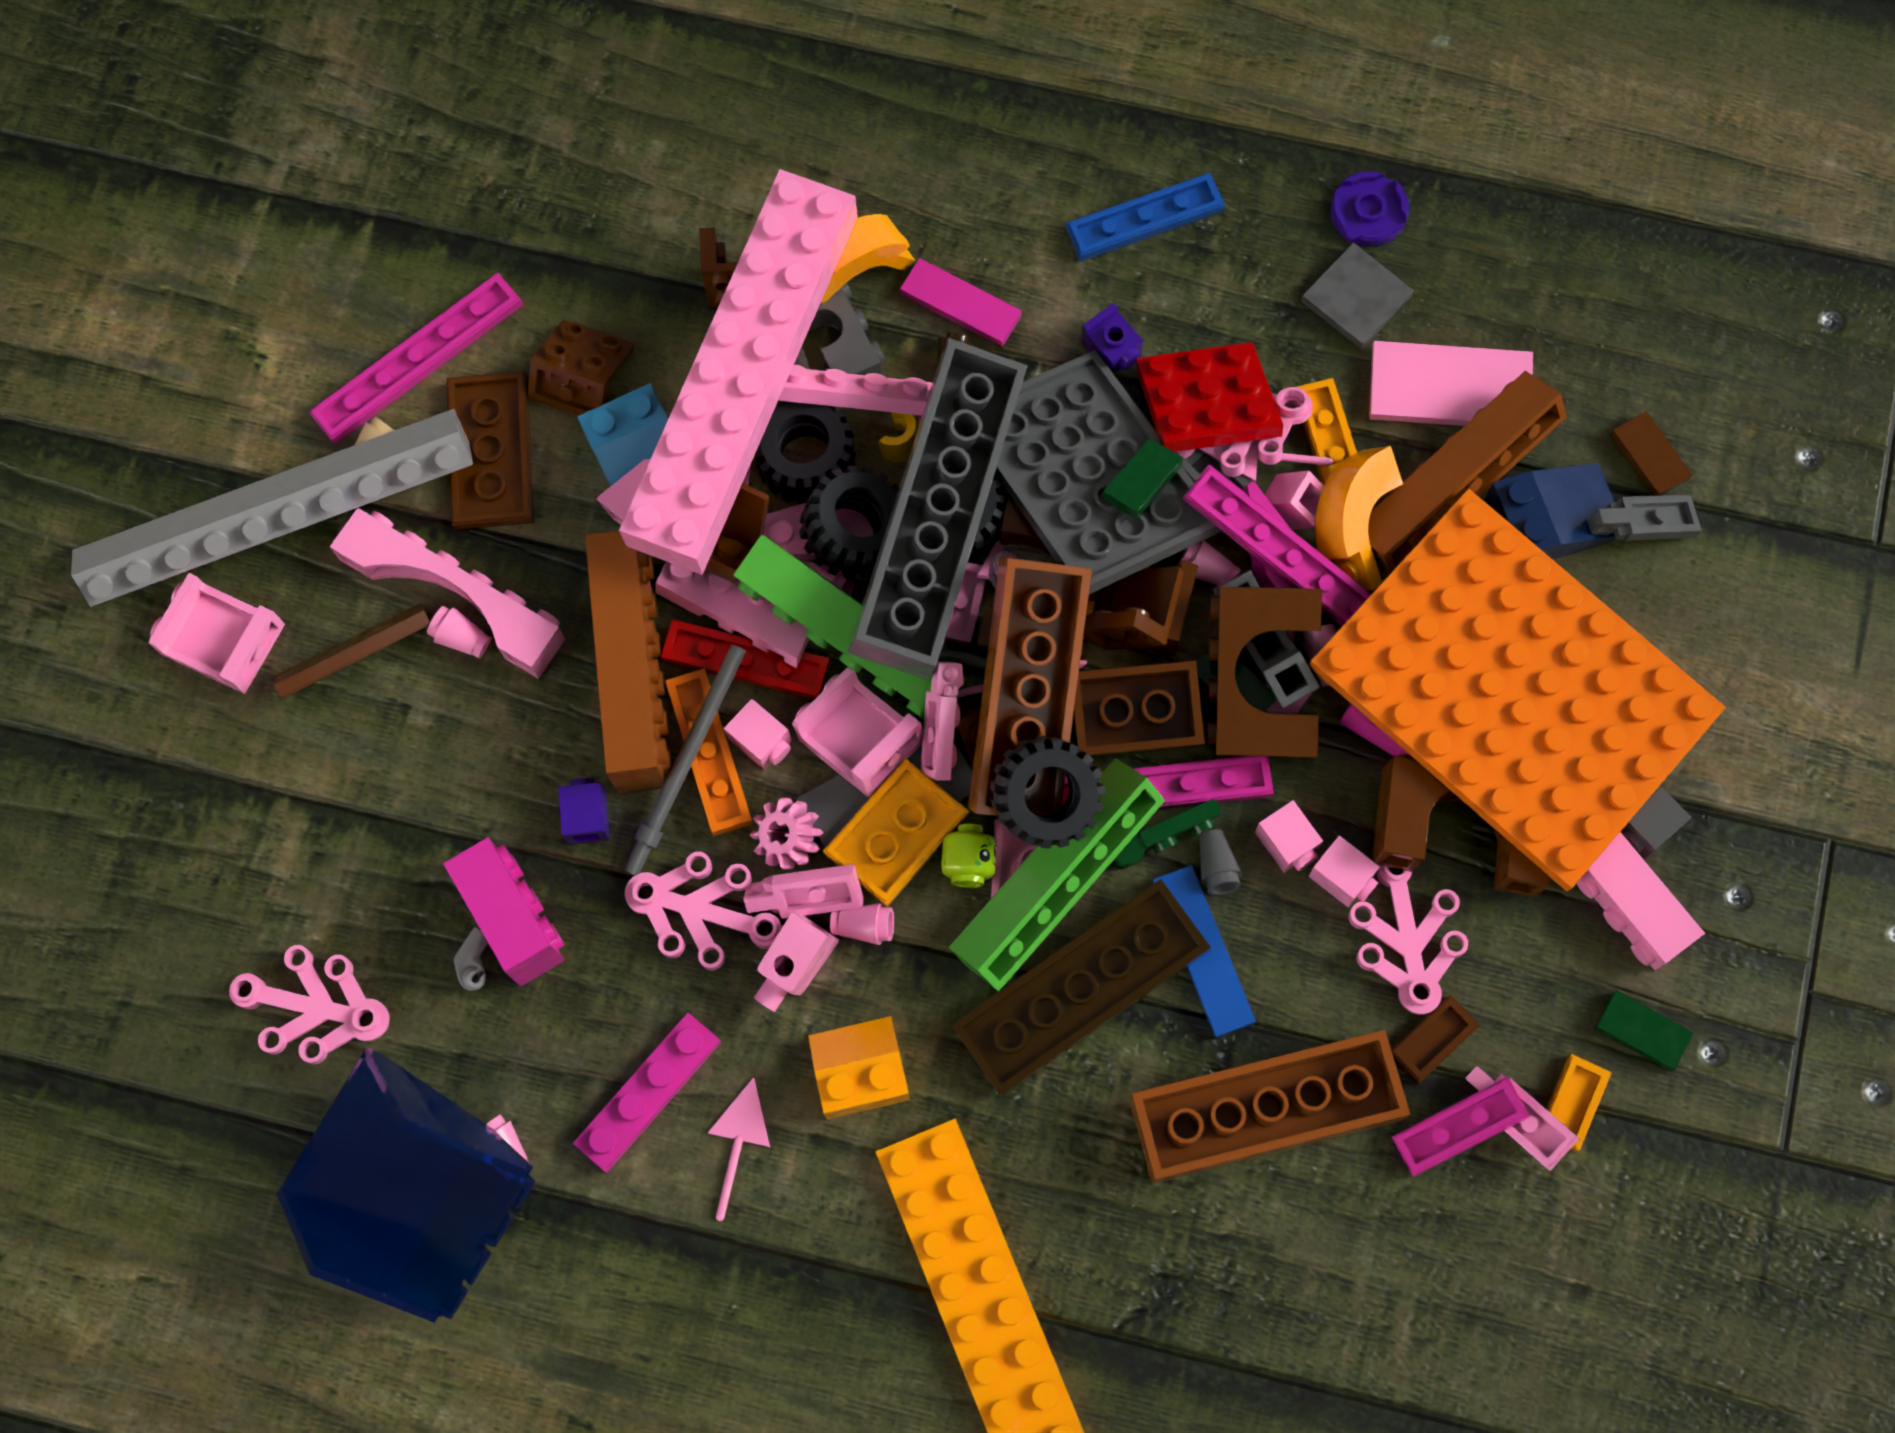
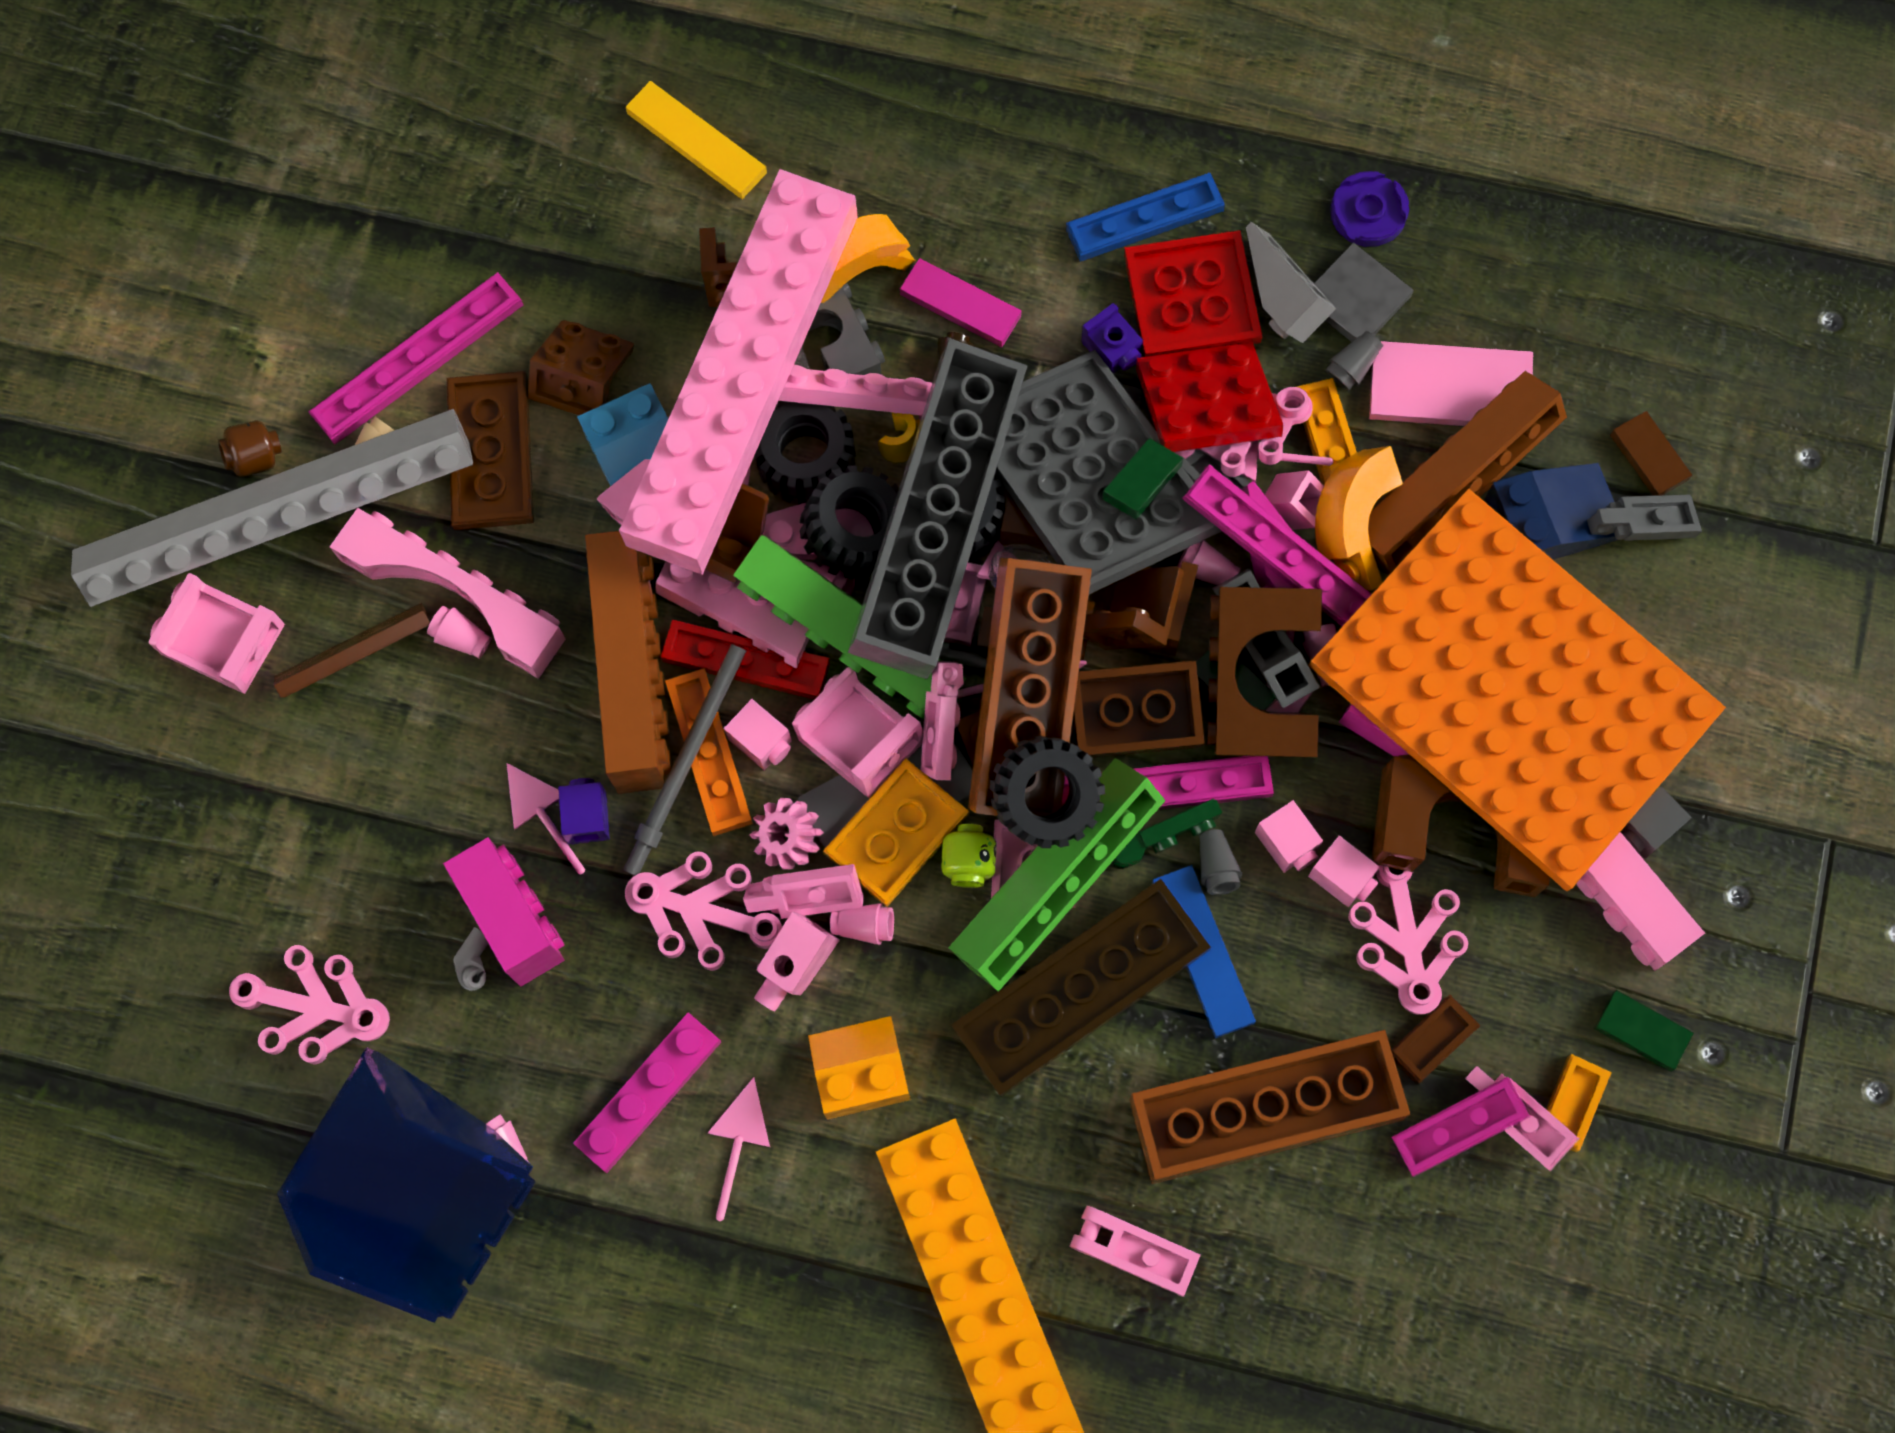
none -> reddish brown head [218,420,282,477]
none -> bright pink piece [507,763,585,875]
none -> yellow tile [625,81,767,200]
none -> bright pink plate [1069,1206,1200,1297]
none -> red plate [1124,230,1262,357]
none -> light grey slope [1246,222,1336,343]
none -> dark grey cone [1325,331,1383,391]

